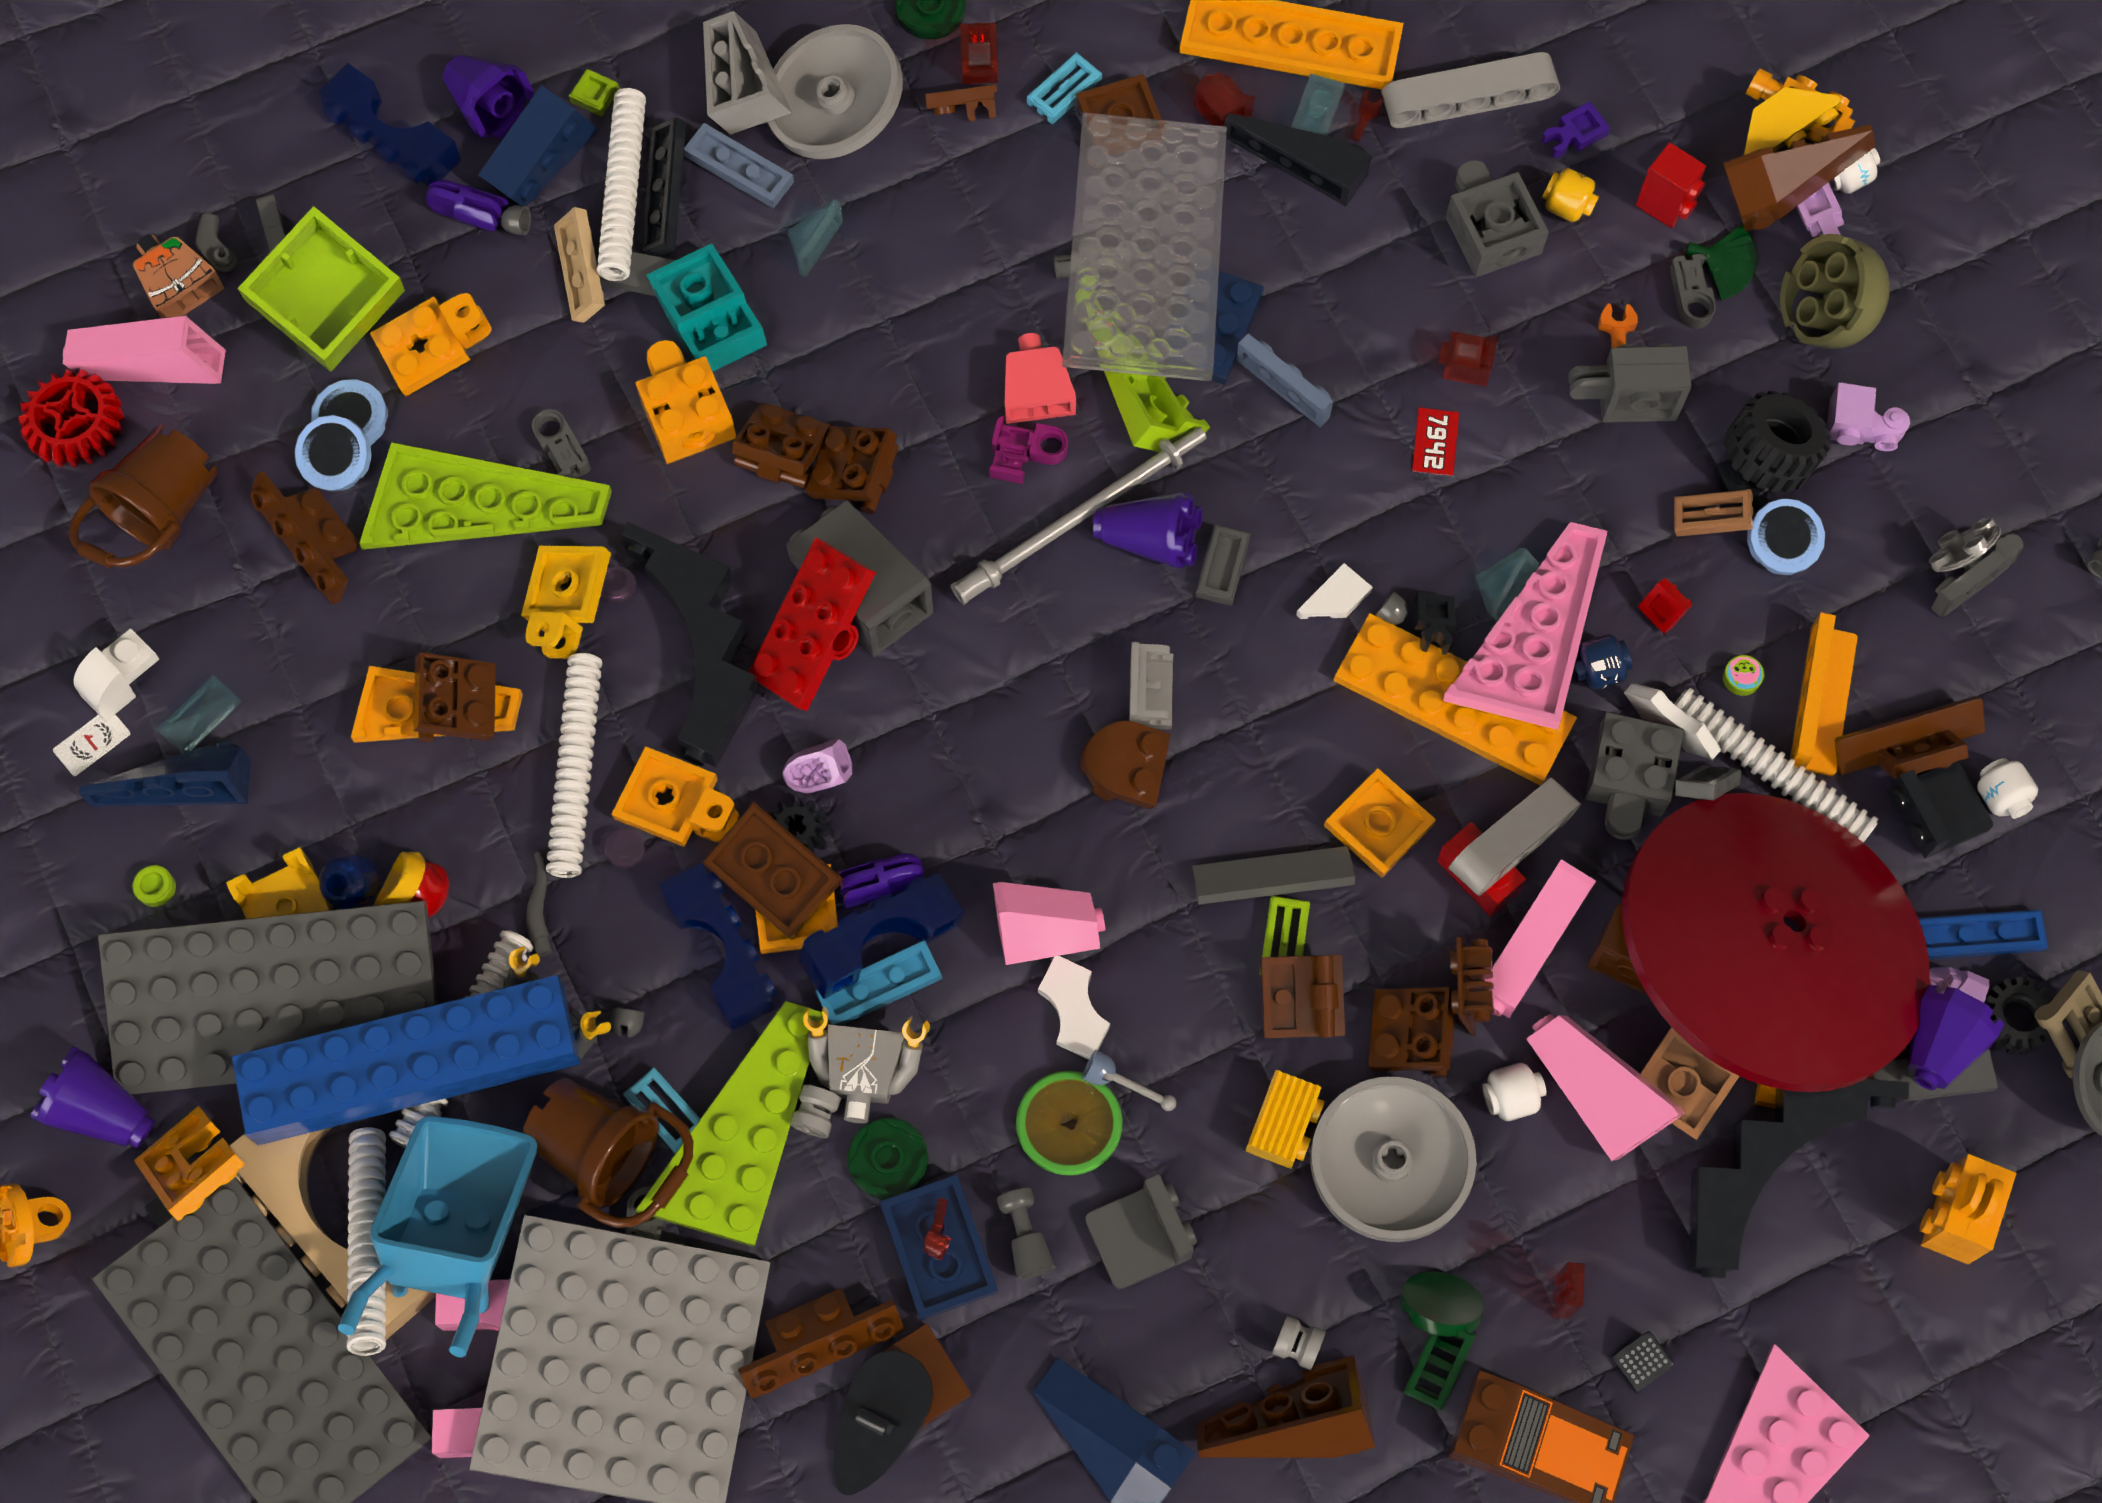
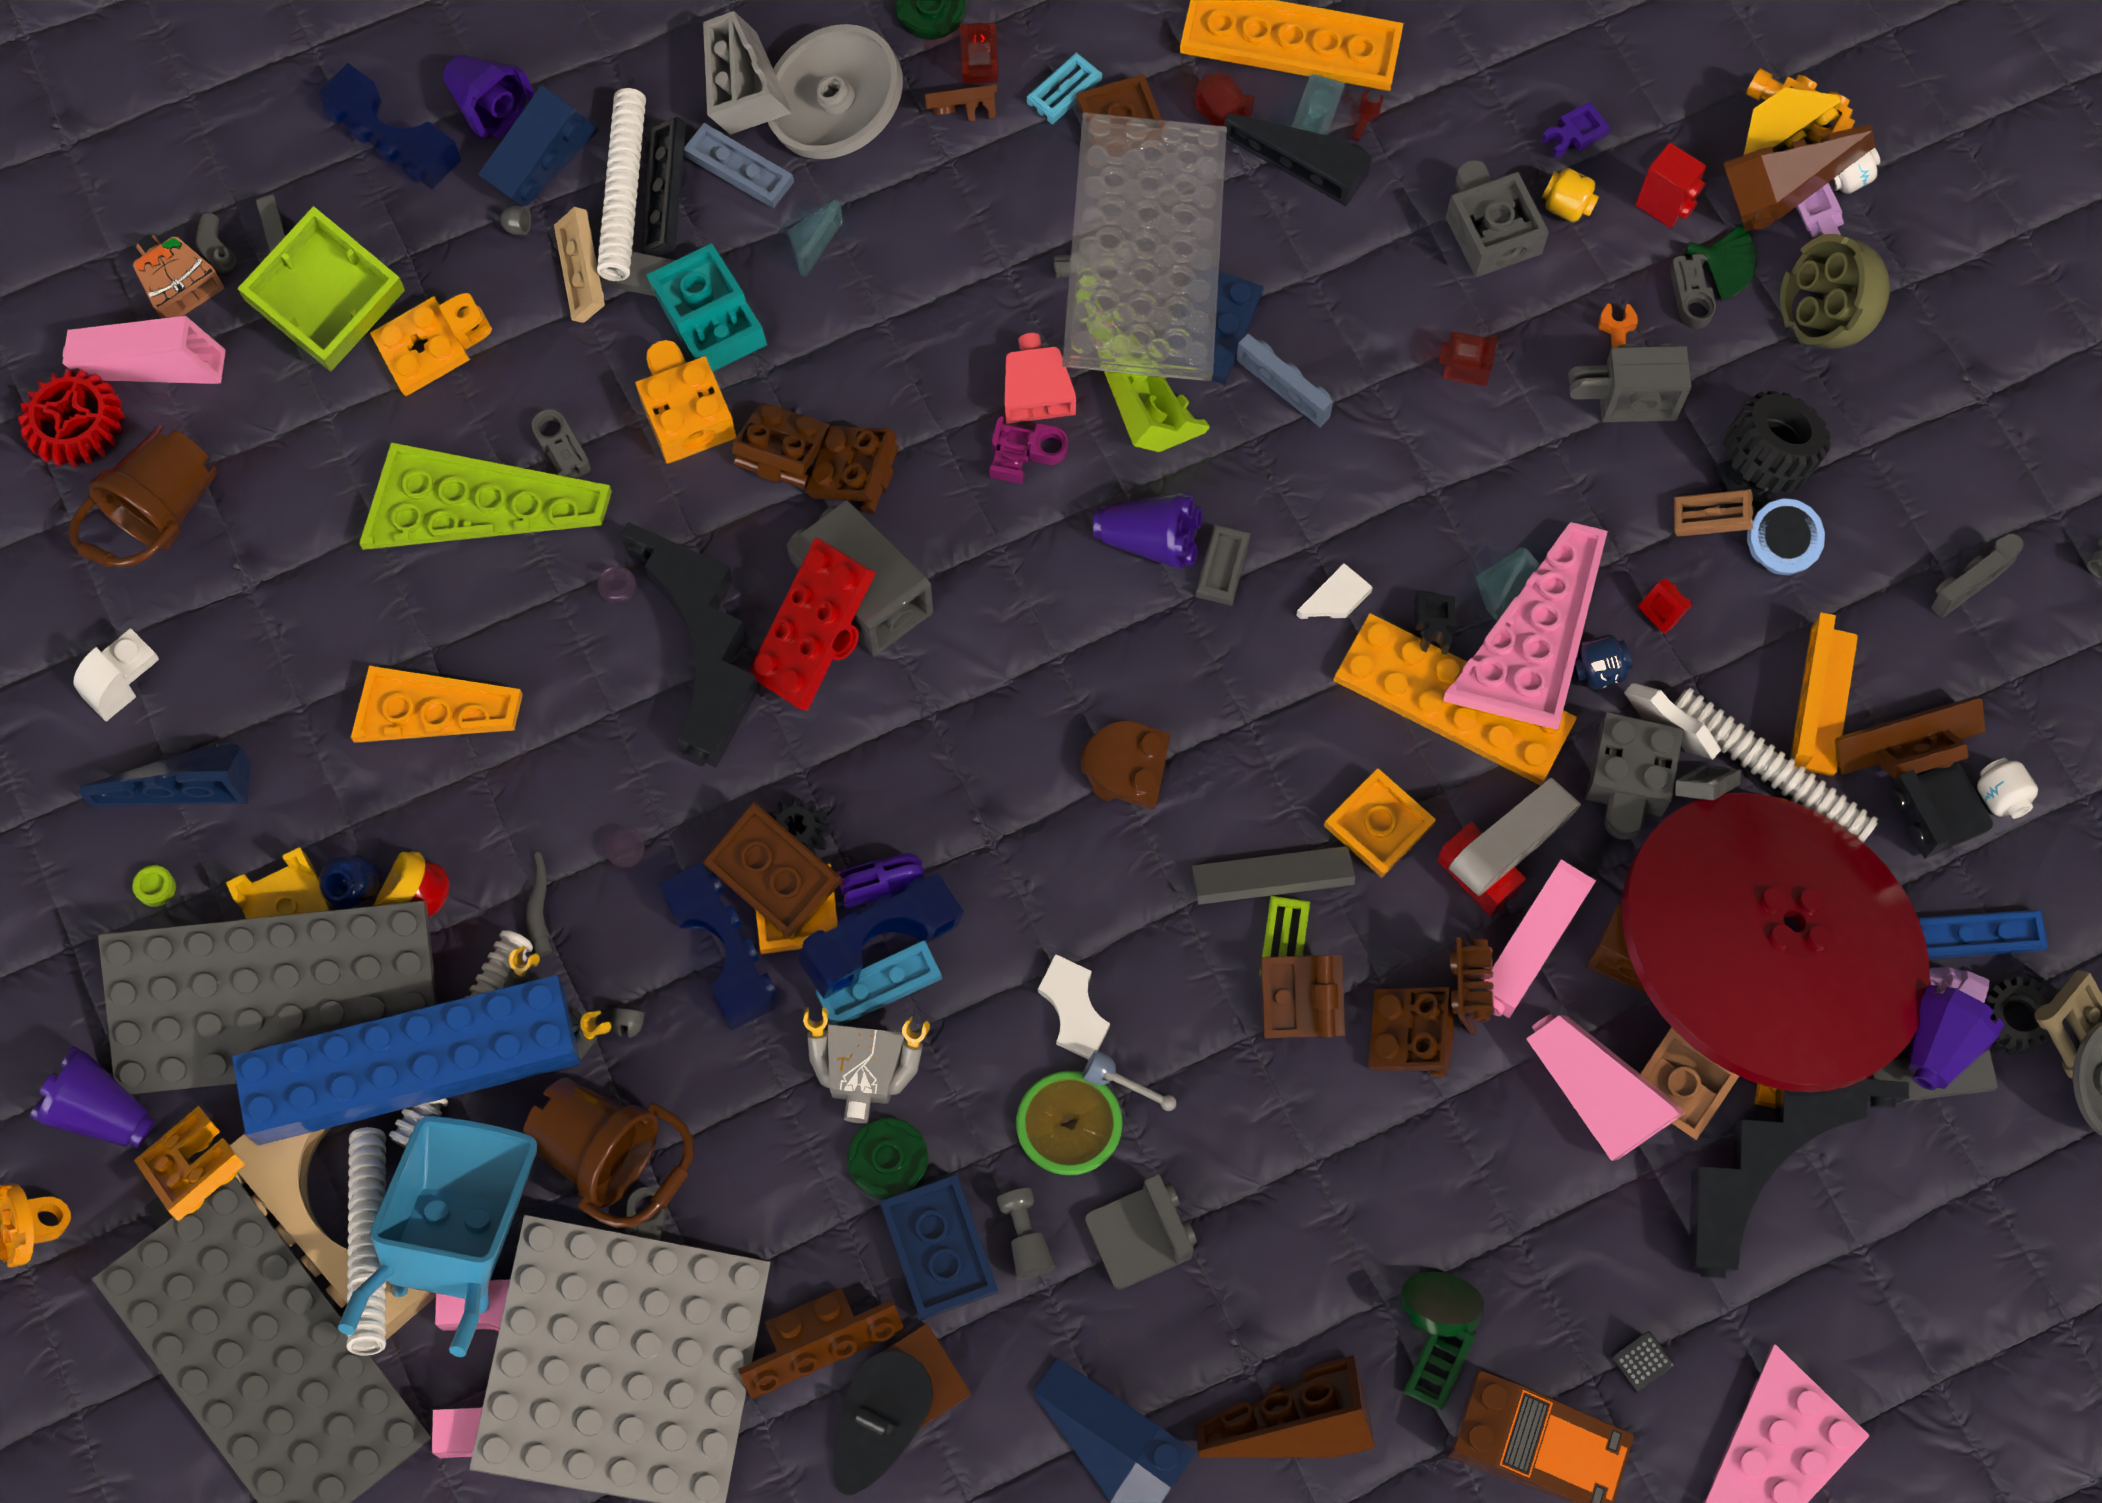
clear sticker [53,714,131,776] -> none
clear light blue slope [156,676,241,754] -> none
reddish brown bracket [250,471,359,605] -> none
tile [295,415,372,492] -> none
tile [311,379,388,446] -> none
reddish brown plate [413,652,496,742] -> none
dark purple arm [425,179,509,232] -> none
yellow plate [521,546,611,659] -> none
white piece [546,653,602,878] -> none
lime tile [569,69,620,117] -> none
light orange plate [611,746,740,847] -> none
medium azure tile [623,1067,700,1154] -> none
lime wing [635,1001,823,1247] -> none
lavender rock [782,739,852,793] -> none
light grey wheel [790,1085,841,1138] -> none
clear red hand [924,1198,951,1260] -> none
light grey bar [951,427,1207,605] -> none
bright pink slope [993,882,1105,965] -> none
light grey hinge [1129,642,1173,730] -> none
yellow brick [1245,1070,1325,1169] -> none
light grey wheel [1272,1315,1326,1370] -> none
light grey dish [1310,1076,1476,1242] -> none
dark grey hinge [1375,592,1408,625] -> none
light grey beam [1381,52,1560,128] -> none
red sticker [1412,407,1459,476] -> none
white head [1483,1063,1546,1121] -> none
clear red tile [1552,1262,1585,1319] -> none
tile [1723,655,1764,696] -> none
lavender brick [1827,382,1910,451] -> none
light orange brick [1920,1154,2017,1264] -> none
light grey dish [1929,517,2001,572] -> none

